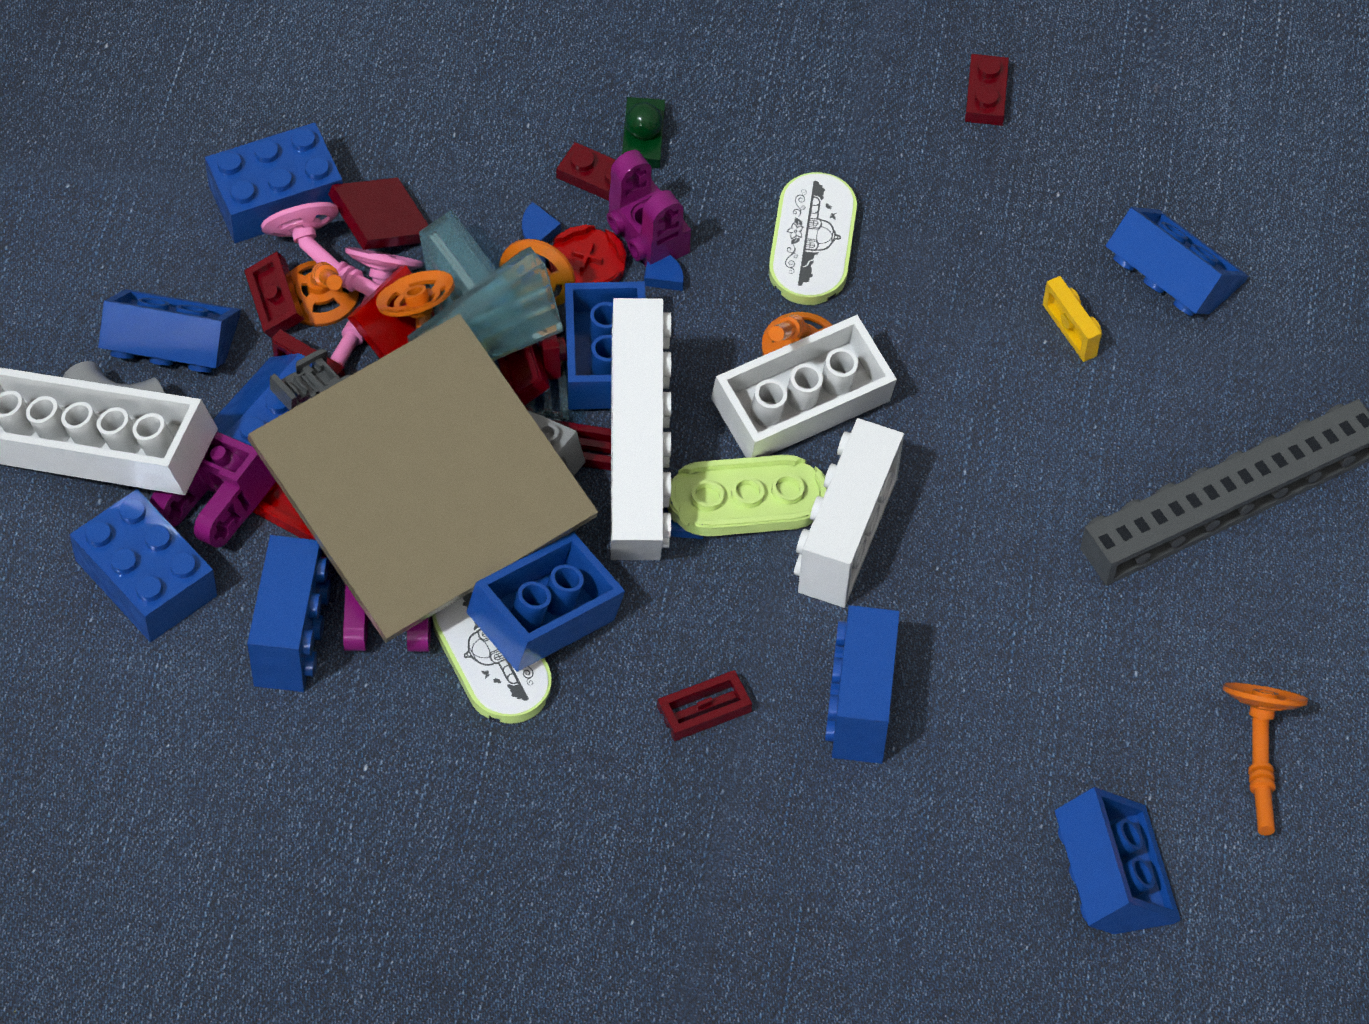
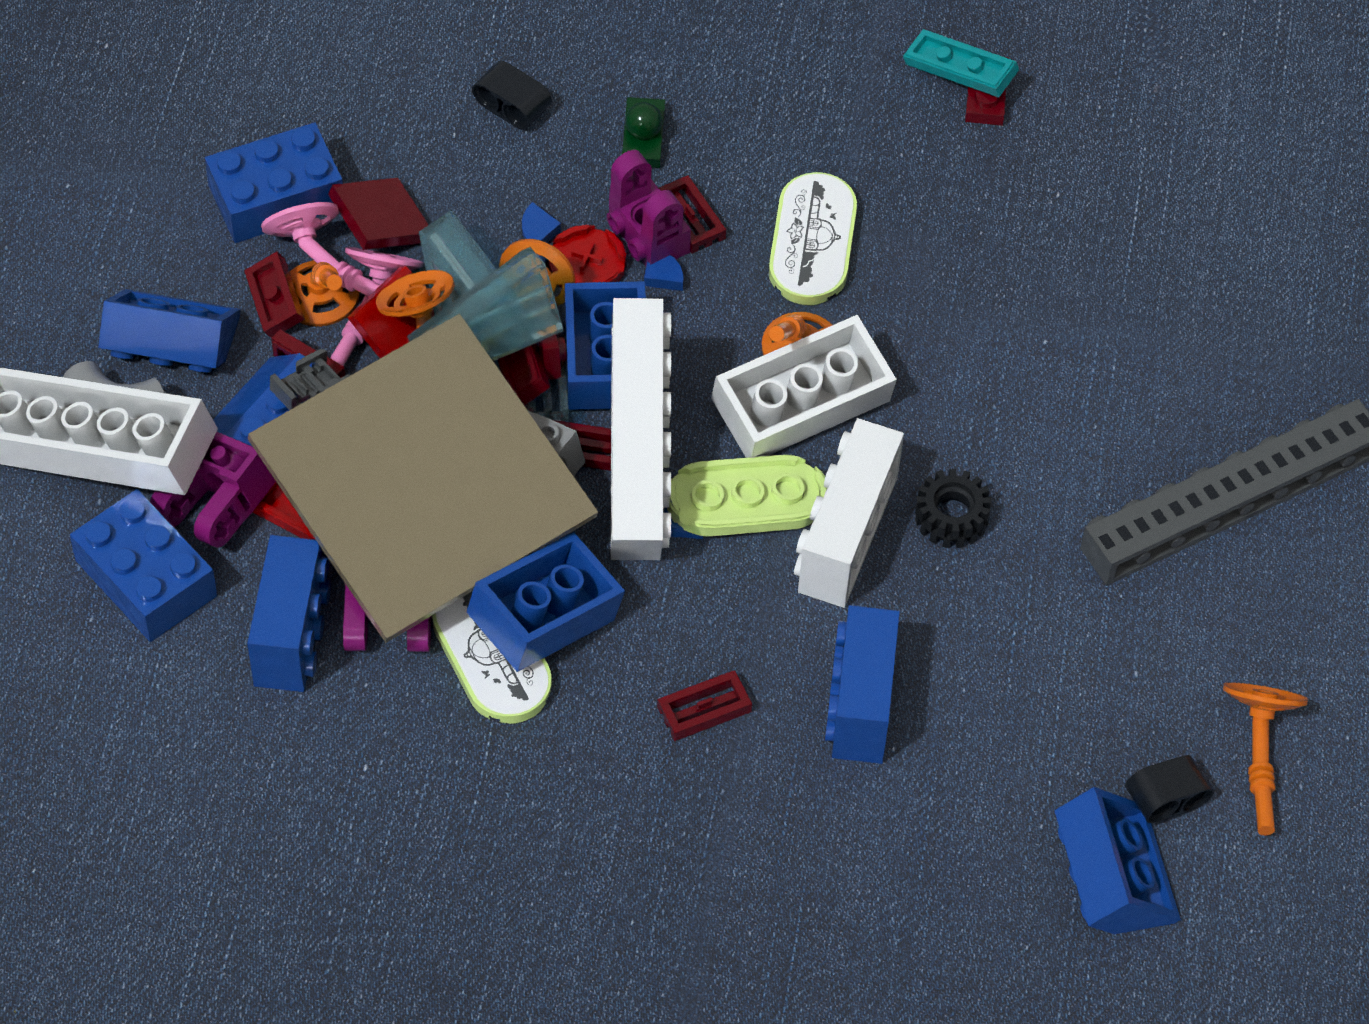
dark red plate [556,142,615,201] -> none
yellow plate [1042,276,1102,362] -> none
blue slope [1105,207,1249,316] -> none
none -> black beam [472,61,552,130]
none -> dark red tile [659,175,726,254]
none -> teal tile [903,29,1019,97]
none -> black tyre [915,469,991,548]
none -> black beam [1125,755,1214,823]

